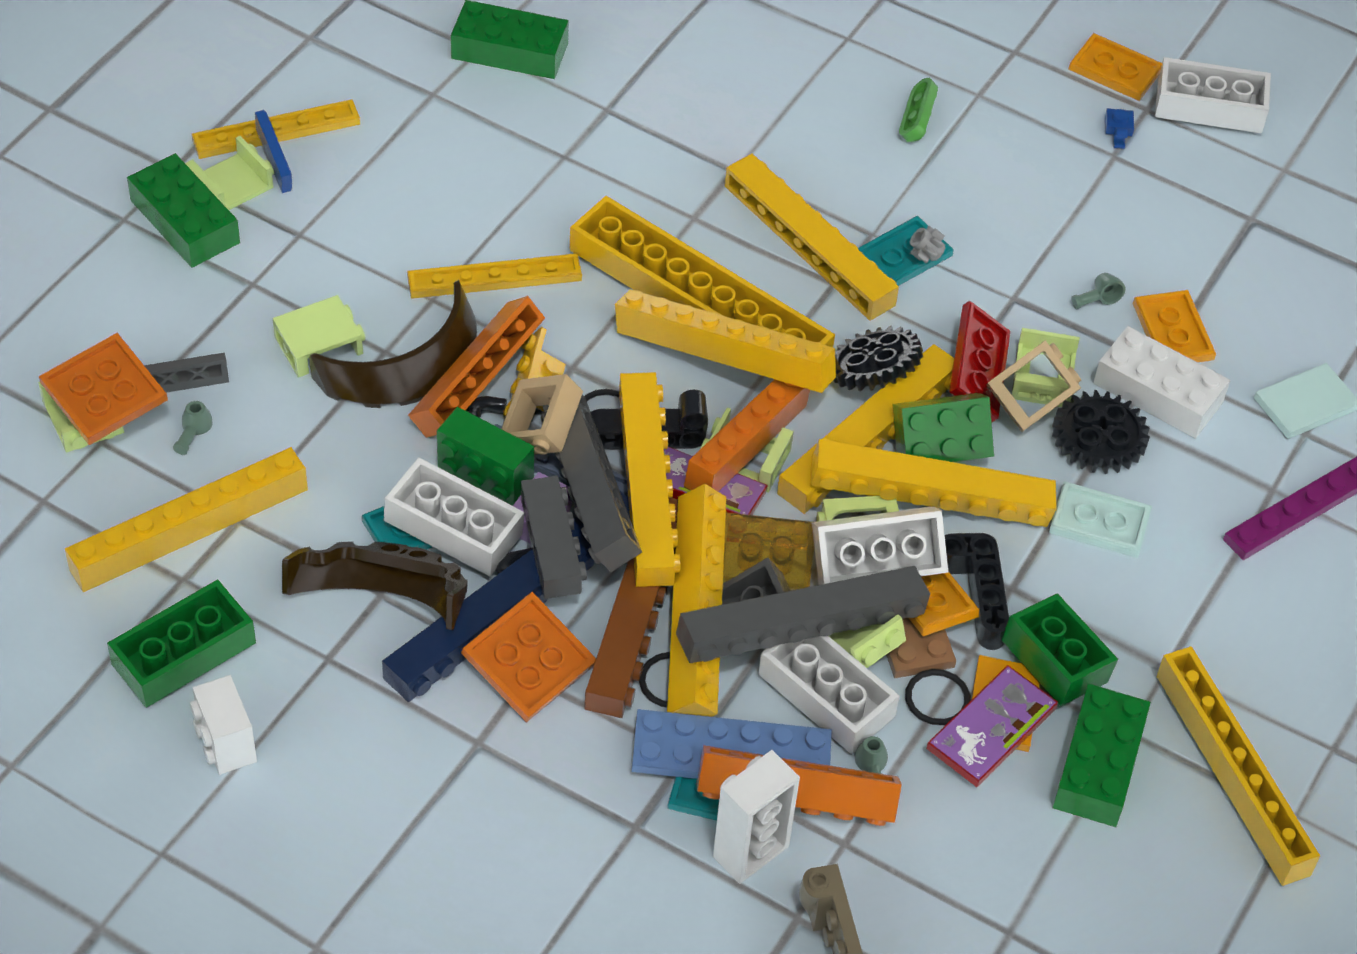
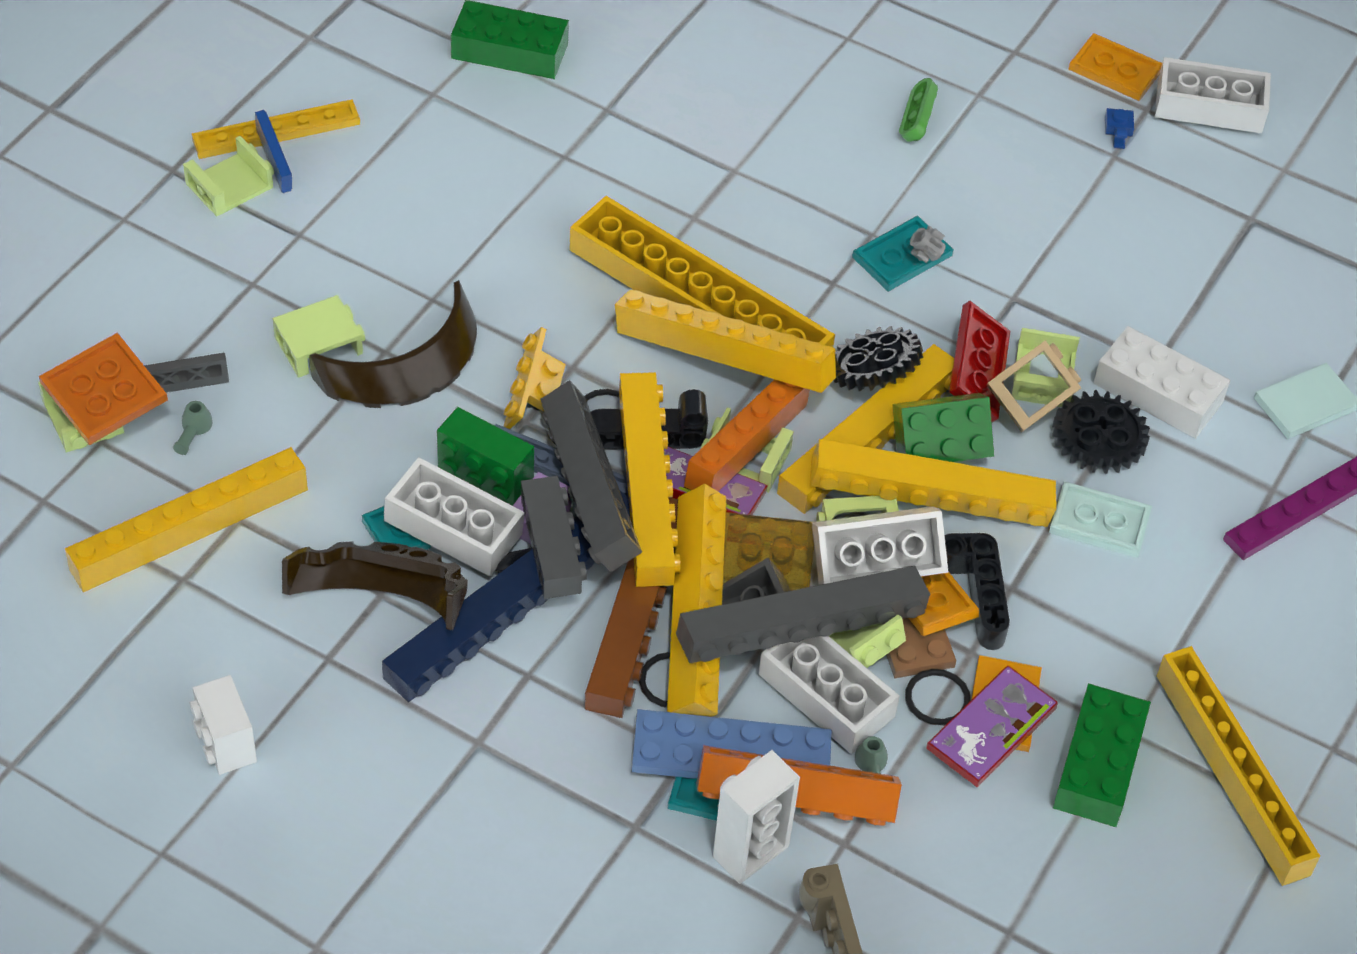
green brick [107,579,256,708] -> none
green brick [127,153,240,268] -> none
yellow tile [407,253,582,299] -> none
orange brick [408,296,545,438] -> none
orange plate [461,592,596,723] -> none
black arm [466,396,507,418] -> none
tan window [502,374,583,455] -> none
yellow brick [725,153,899,321] -> none
green brick [1002,593,1118,706] -> none
sand green bar [1071,273,1126,309] -> none
light orange tile [1133,290,1216,362] -> none

